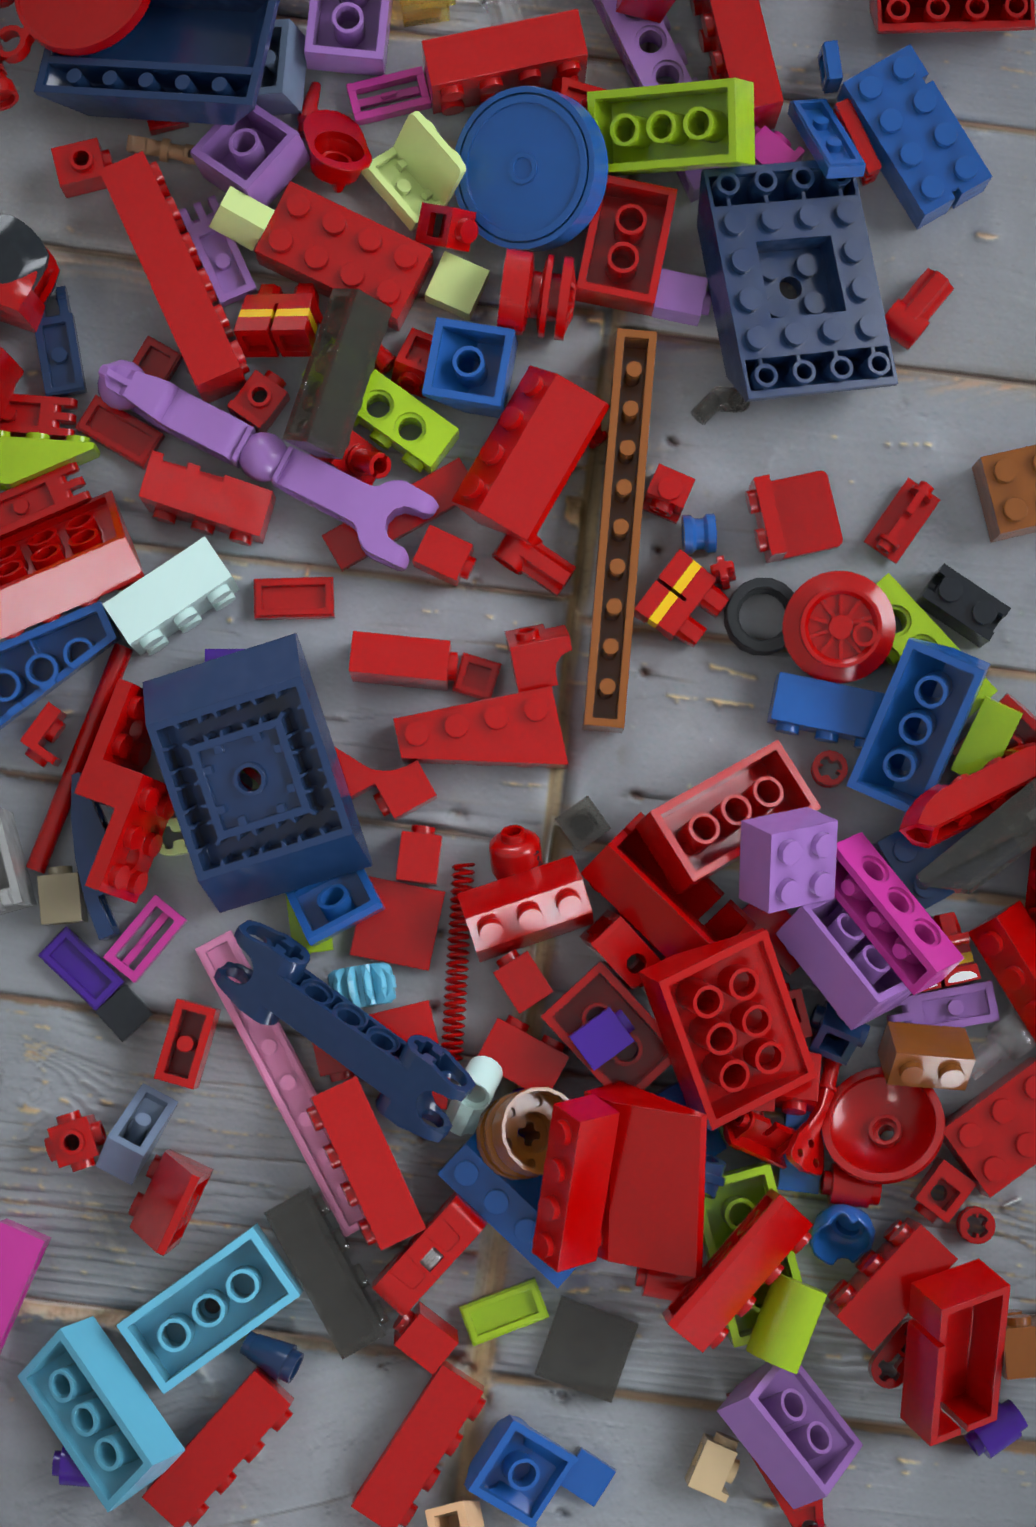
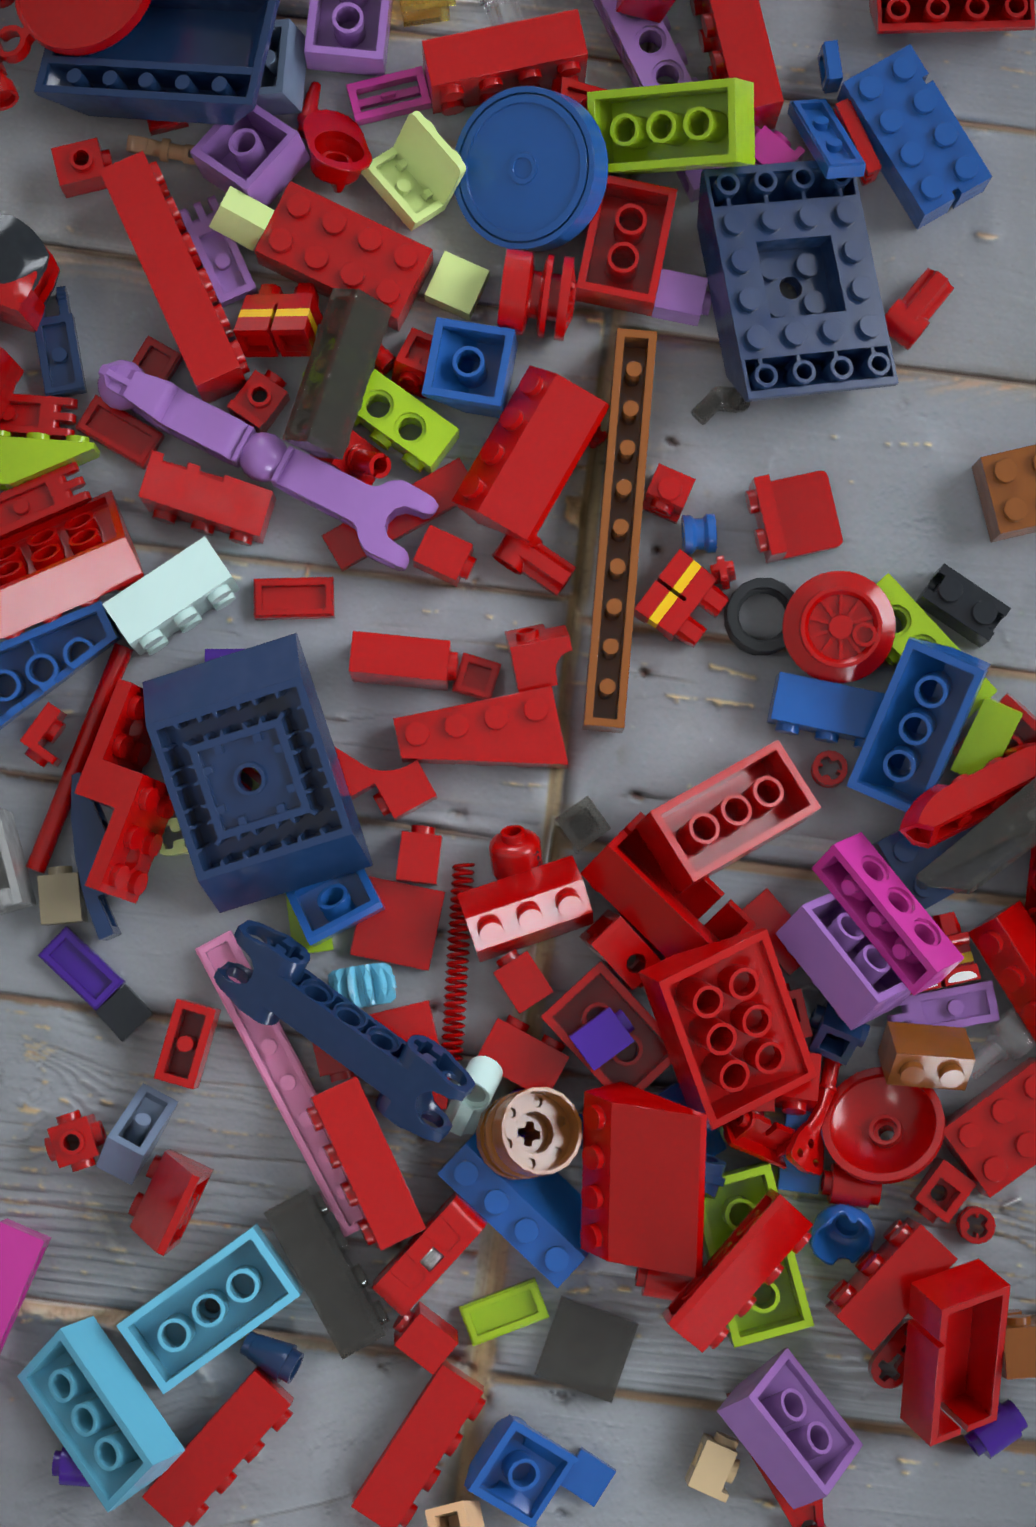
dark pink tile [103,895,188,983] -> none
red brick [415,202,478,252] -> none
red brick [532,1094,620,1273] -> none
medium lavender brick [739,807,838,914] -> none
lime brick [745,1274,827,1374] -> none
red hinge [863,478,940,564] -> none

